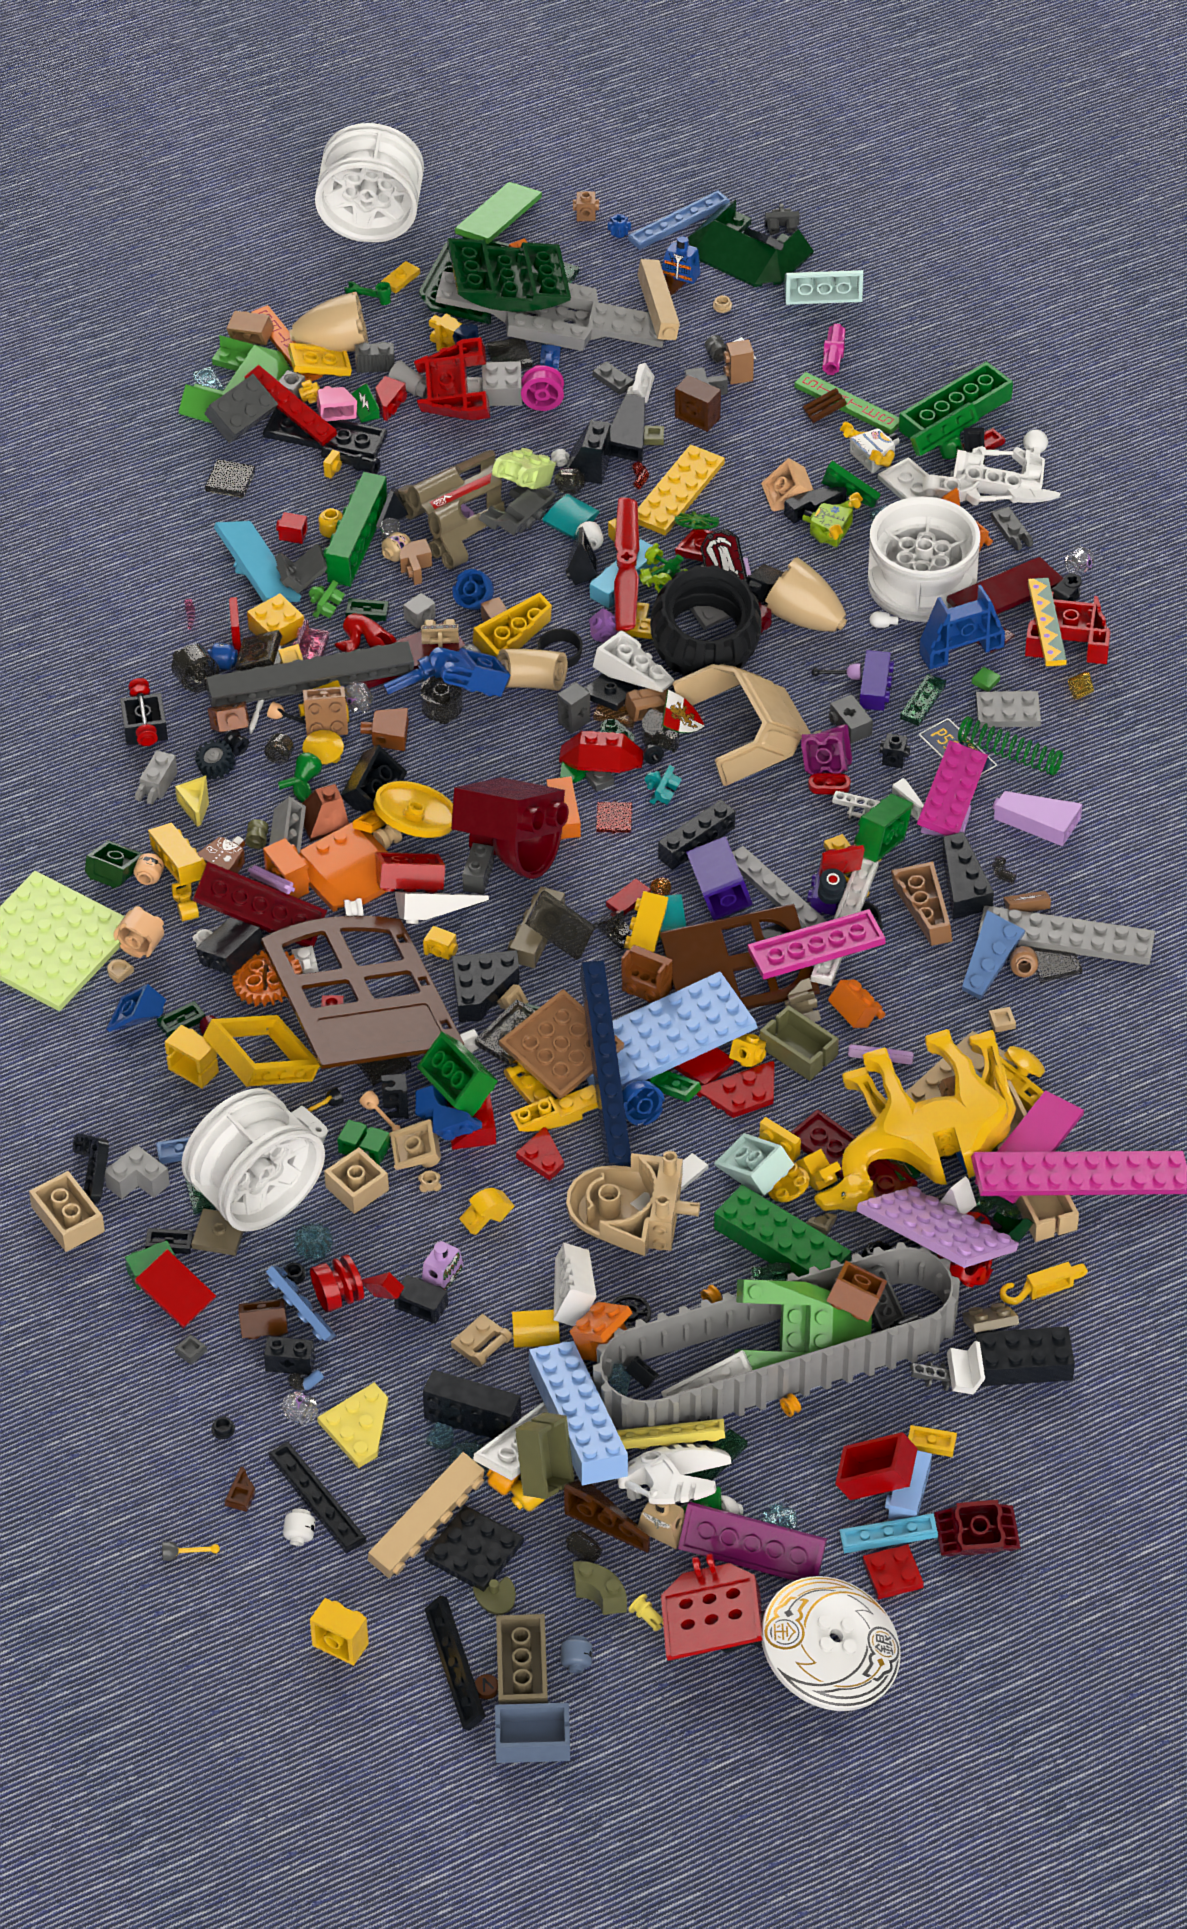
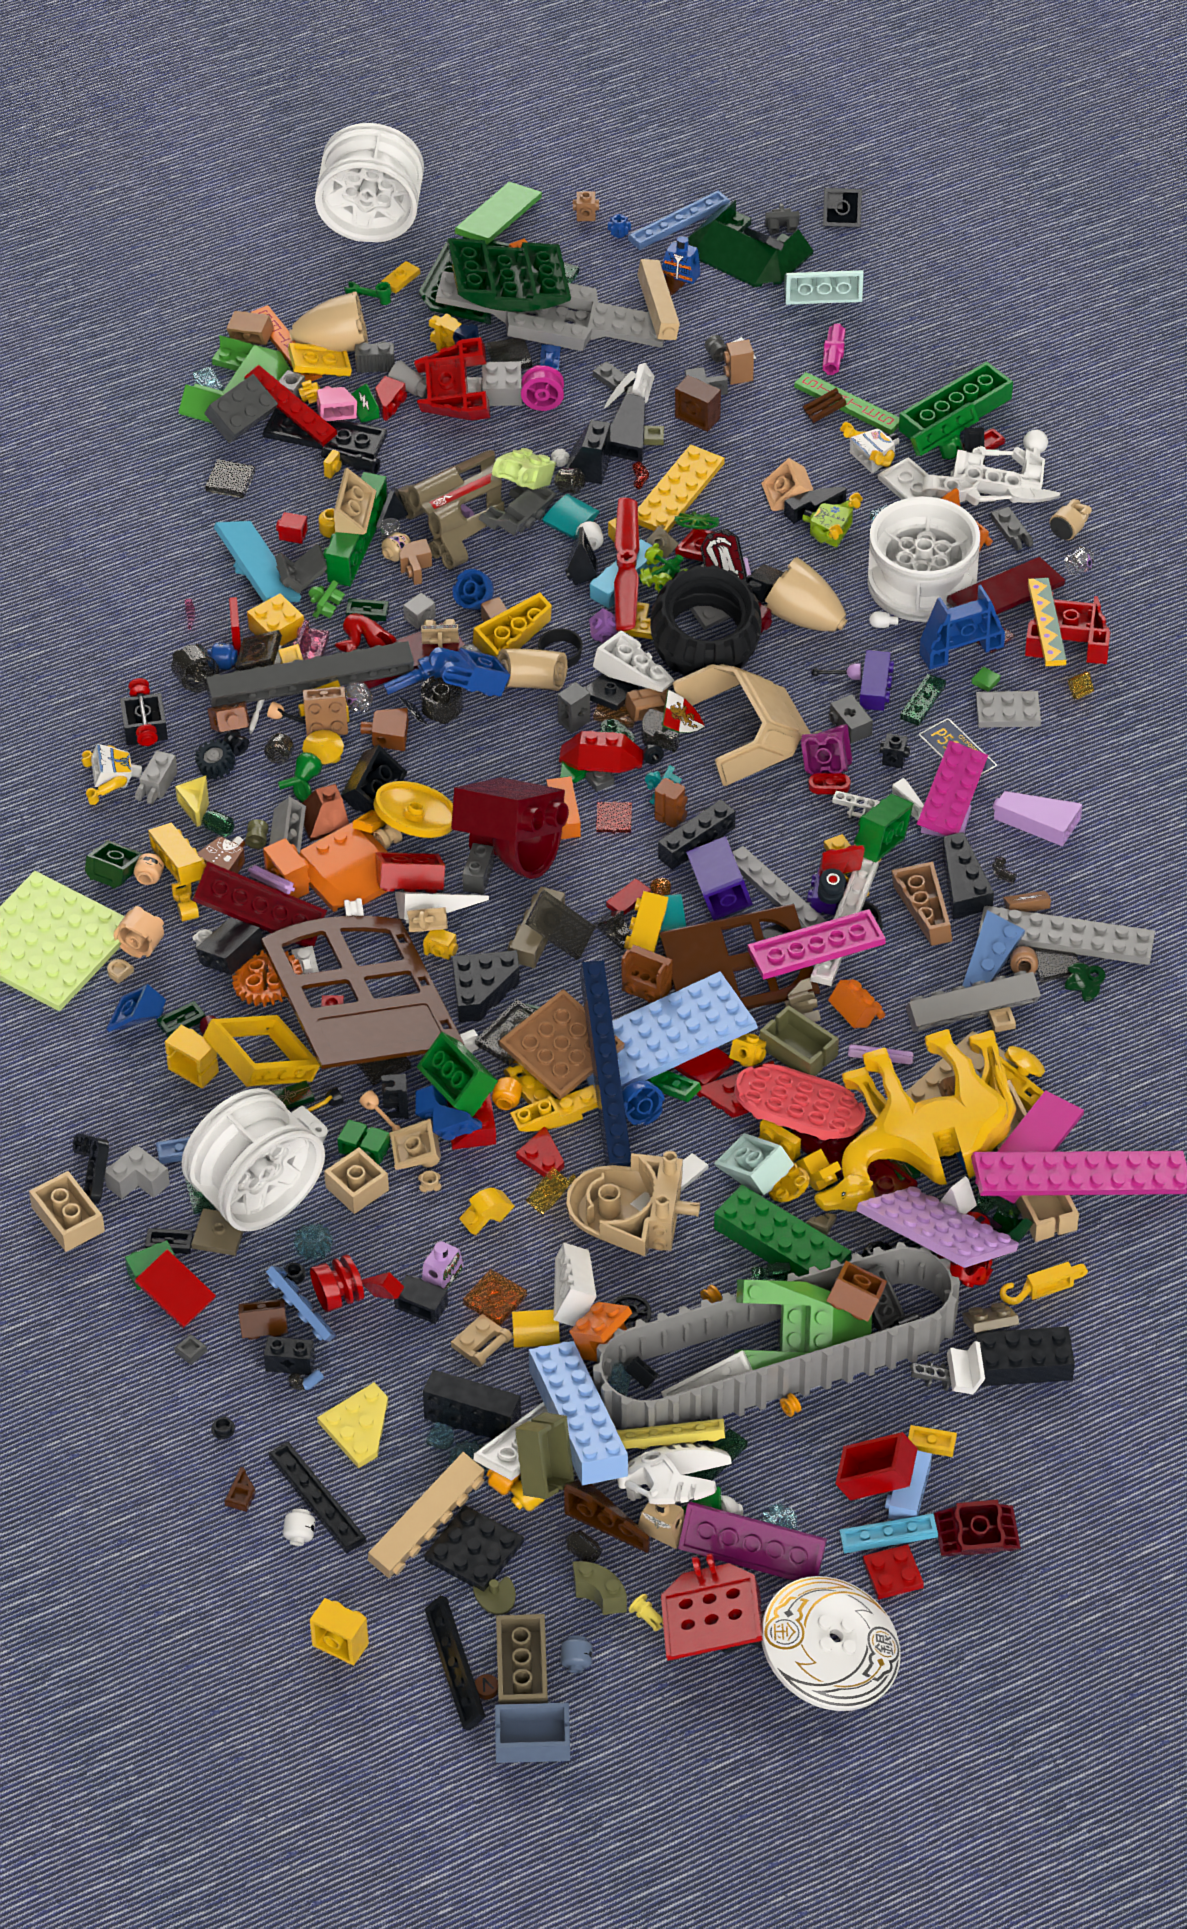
hinge [162,1541,220,1561] -> none
clear head [282,1391,318,1425] -> none
tan tile [497,984,528,1016] -> none
tan plate [713,295,732,313] -> none
green wing [821,461,881,508] -> none
green piece [958,716,1063,776] -> none
black piece [1051,573,1082,601] -> none
none -> torso [81,744,142,805]
none -> clear green brick [202,810,235,837]
none -> dark green tile [272,1080,315,1110]
none -> tan slope [334,468,376,535]
none -> black sticker [399,697,428,725]
none -> tan hips [407,907,448,932]
none -> clear orange plate [463,1269,527,1326]
none -> light orange head [492,1077,522,1110]
none -> clear yellow panel [526,1167,577,1215]
none -> white sticker [604,371,637,408]
none -> dark tan bracket [646,525,679,558]
none -> dark orange brick [655,778,688,828]
none -> coral plate [734,1064,866,1140]
none -> black slope [823,188,862,227]
none -> light grey brick [906,971,1041,1032]
none -> tan piece [1050,499,1092,540]
none -> dark green plate [1065,963,1105,1002]

